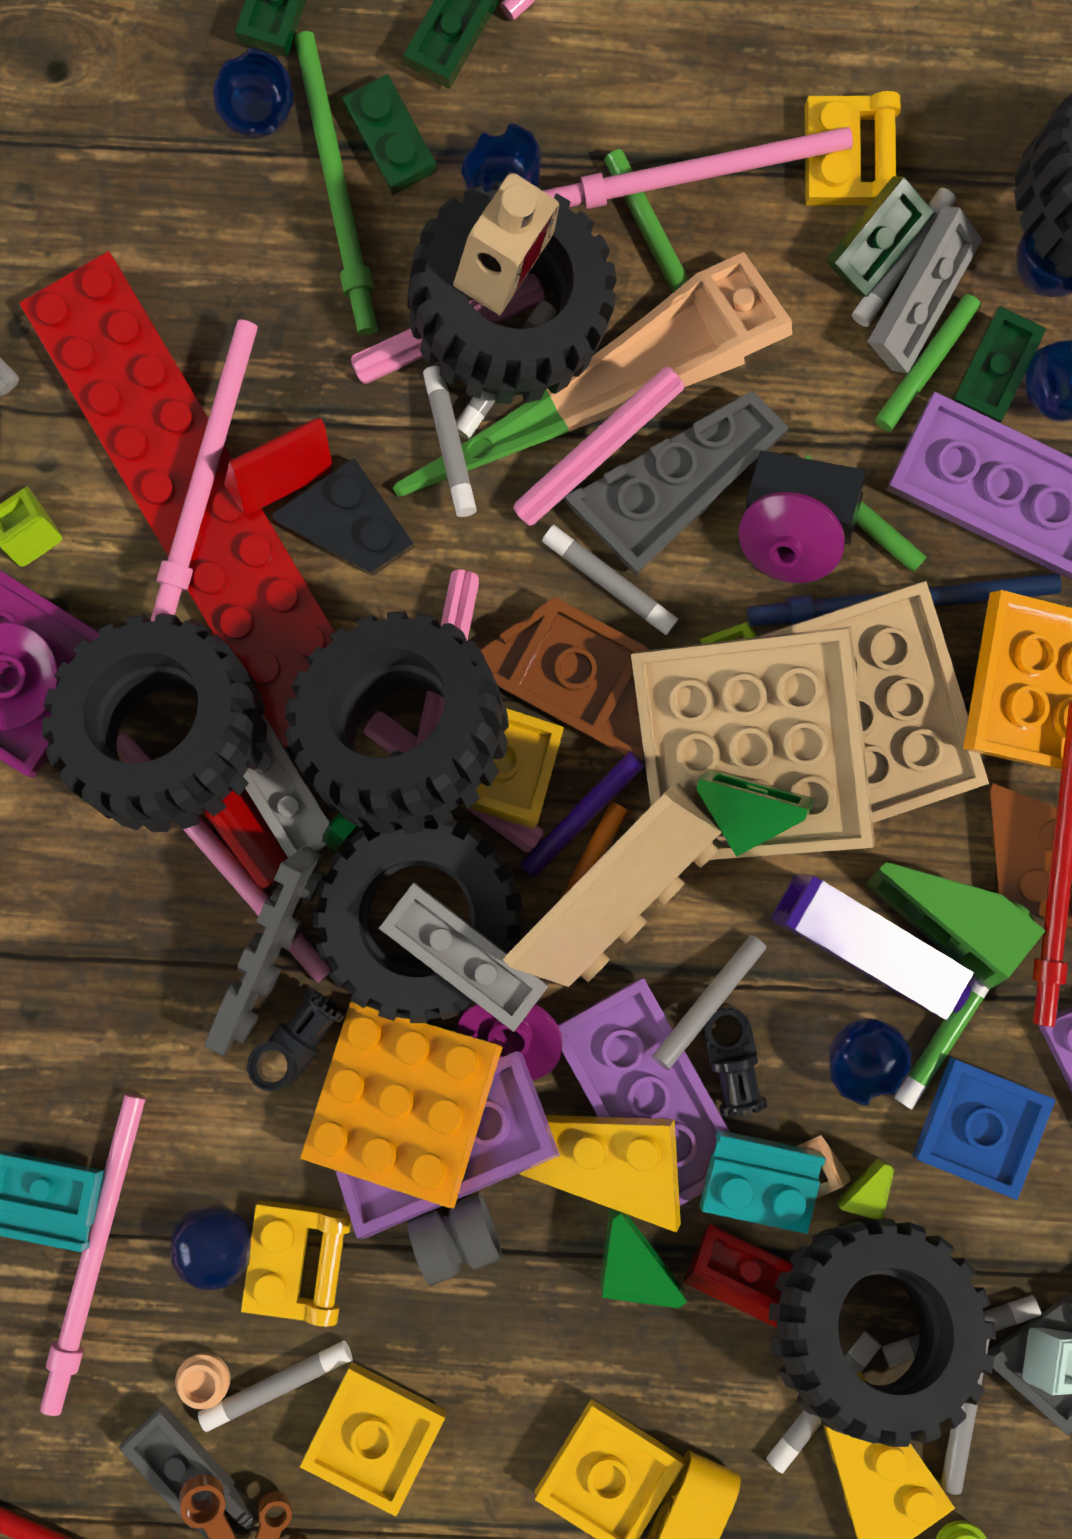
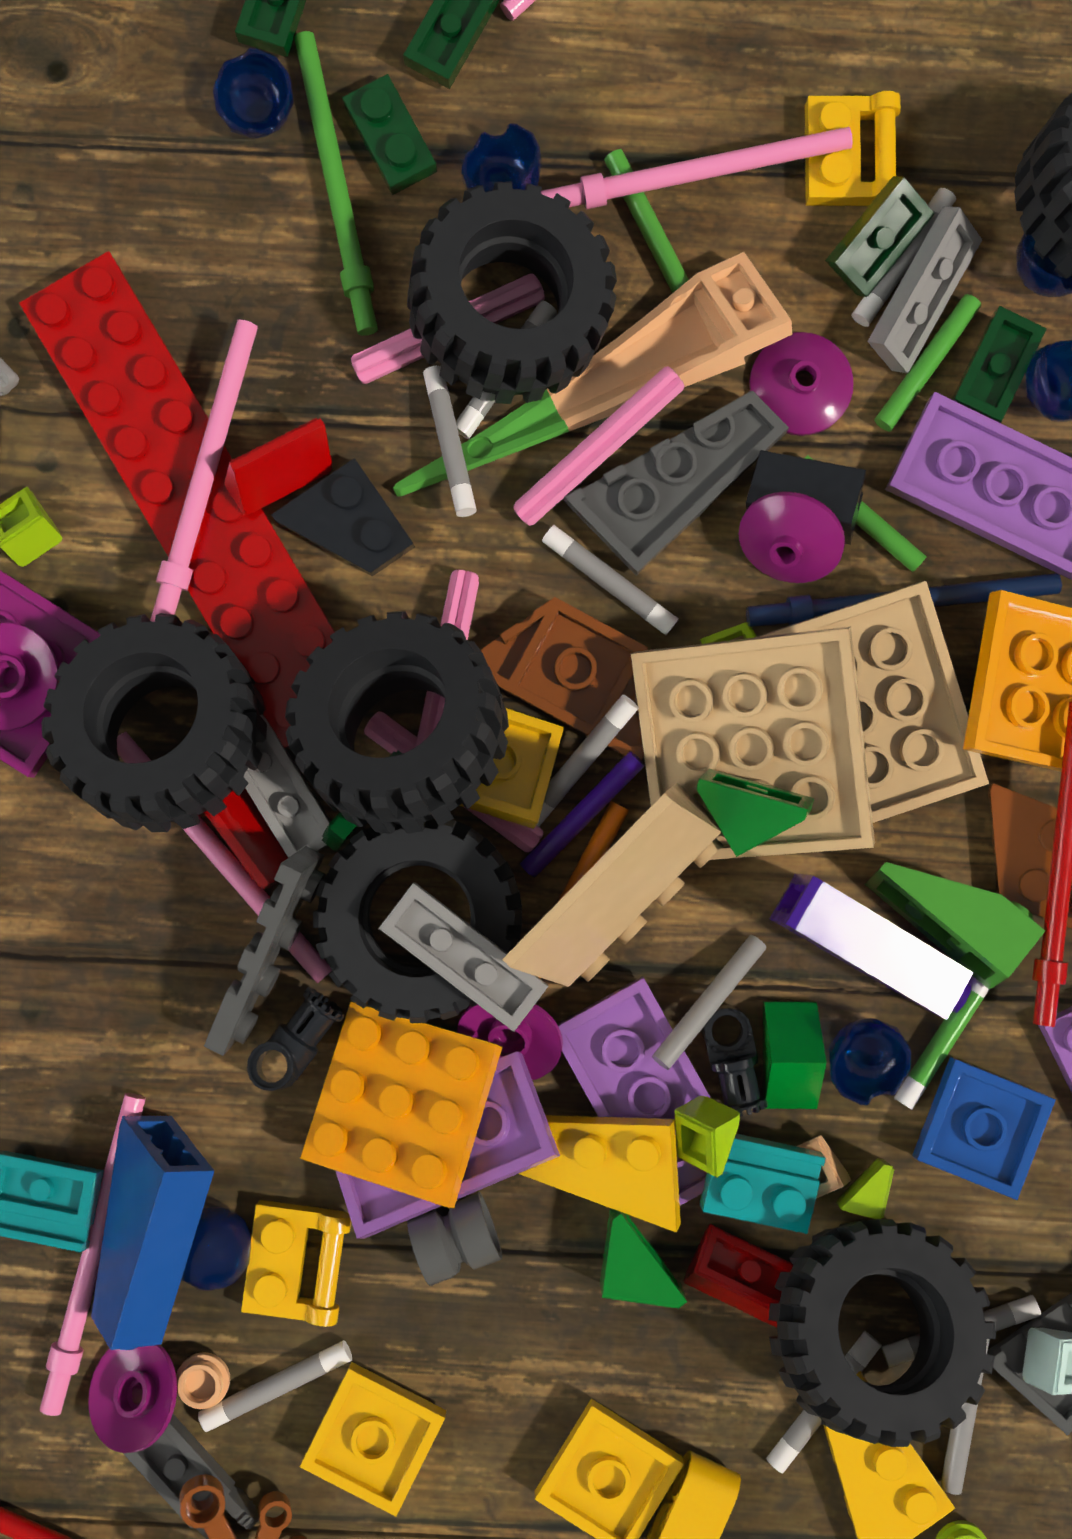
tan torso [453,173,560,316] -> none
none -> magenta dish [88,1345,177,1453]
none -> blue slope [91,1116,214,1350]
none -> light grey bar [537,695,639,827]
none -> lime slope [675,1096,740,1177]
none -> magenta dish [749,332,853,436]
none -> green slope [763,1001,827,1109]

